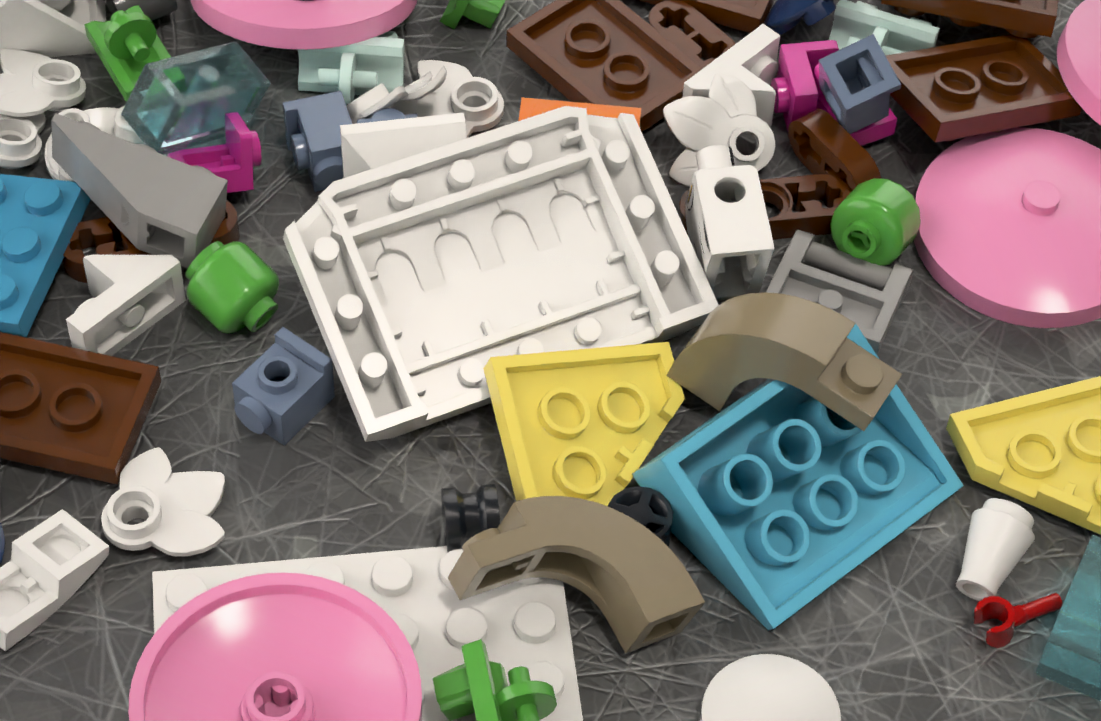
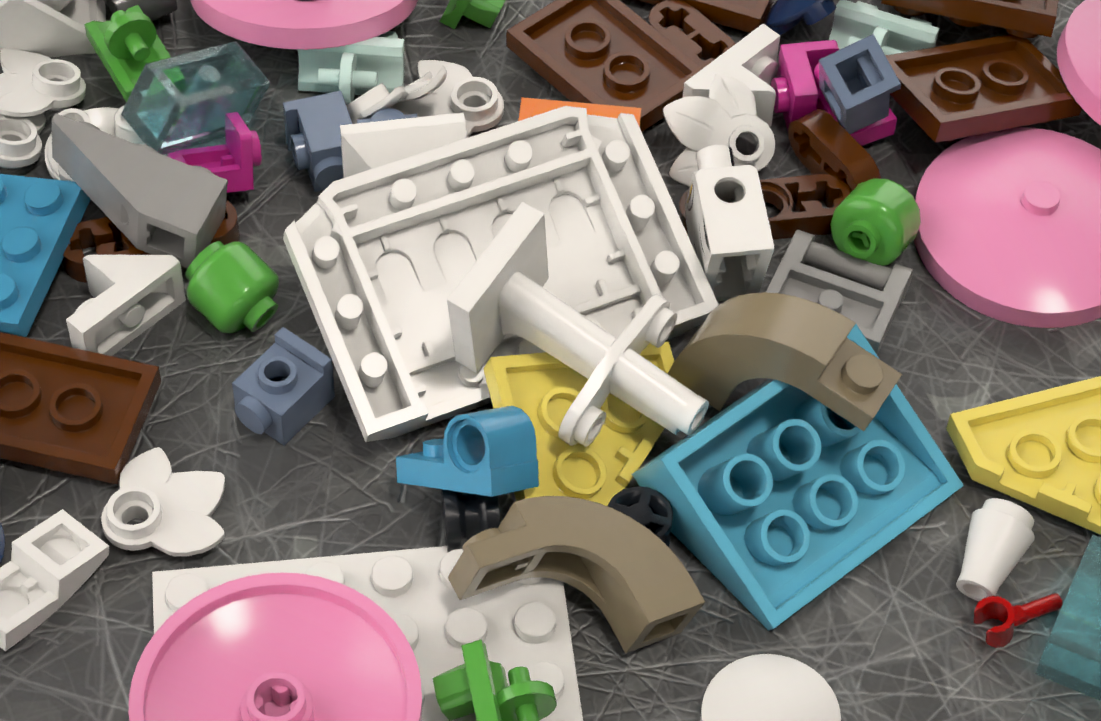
none -> dark azure plate [396,406,539,497]
none -> white piece [447,202,709,447]

